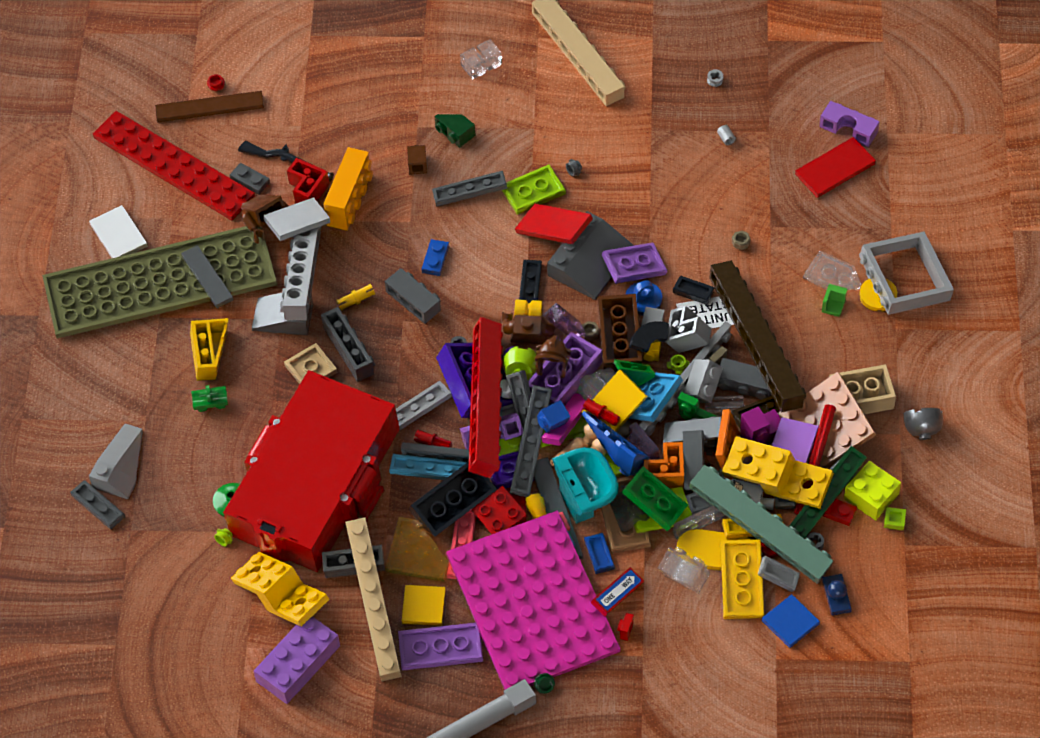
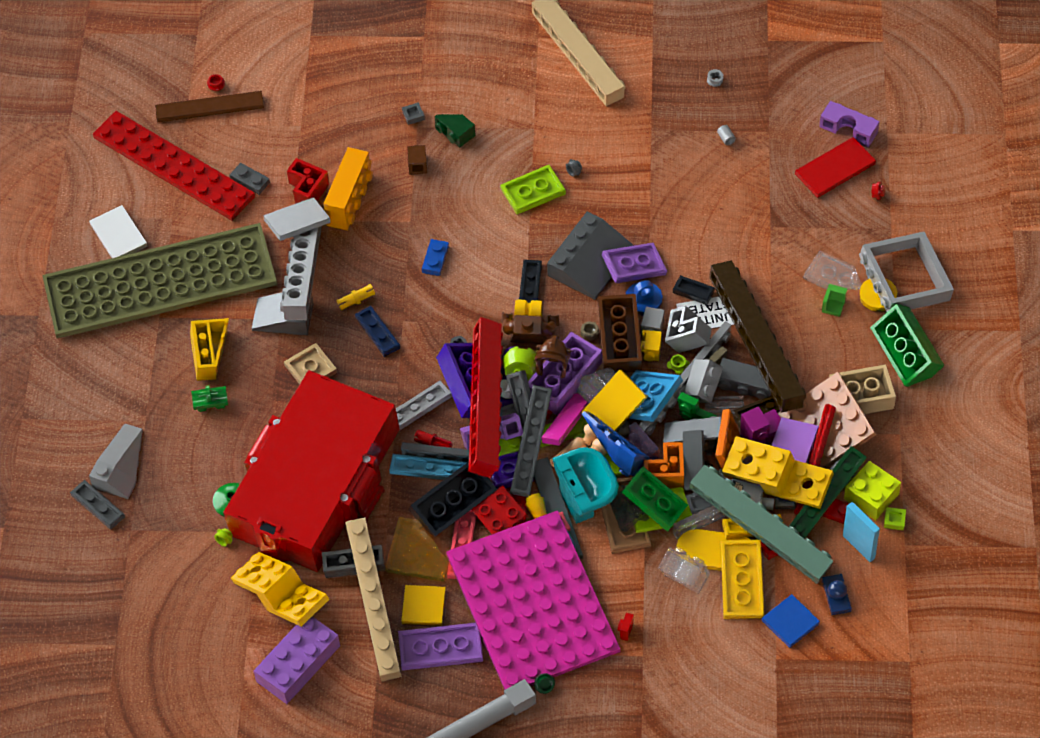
dark grey tile [181,245,233,308] -> none
black piece [238,140,334,182] -> none
reddish brown torso [241,195,289,244] -> none
dark grey brick [321,307,375,382] -> none
dark grey brick [385,268,441,324] -> none
dark grey tile [432,171,507,207] -> none
clear piece [460,39,502,79] -> none
red tile [515,204,593,245] -> none
blue brick [537,400,571,433] -> none
clear purple bracket [543,303,586,338] -> none
red axle [583,398,620,426] -> none
blue tile [584,533,615,574] -> none
tile [591,567,644,617] -> none
green slope [614,359,655,387] -> none
black tile [629,321,669,353] -> none
dark tan tile [732,231,751,250] -> none
light grey tile [757,556,800,592] -> none
dark grey bush [807,532,824,551] -> none
flat silver cylinder [903,408,943,440] -> none
none -> dark blue tile [355,306,400,357]
none -> dark grey plate [402,102,425,125]
none -> medium azure tile [843,502,880,562]
none -> green slope [870,304,945,387]
none -> red plate [871,182,885,200]

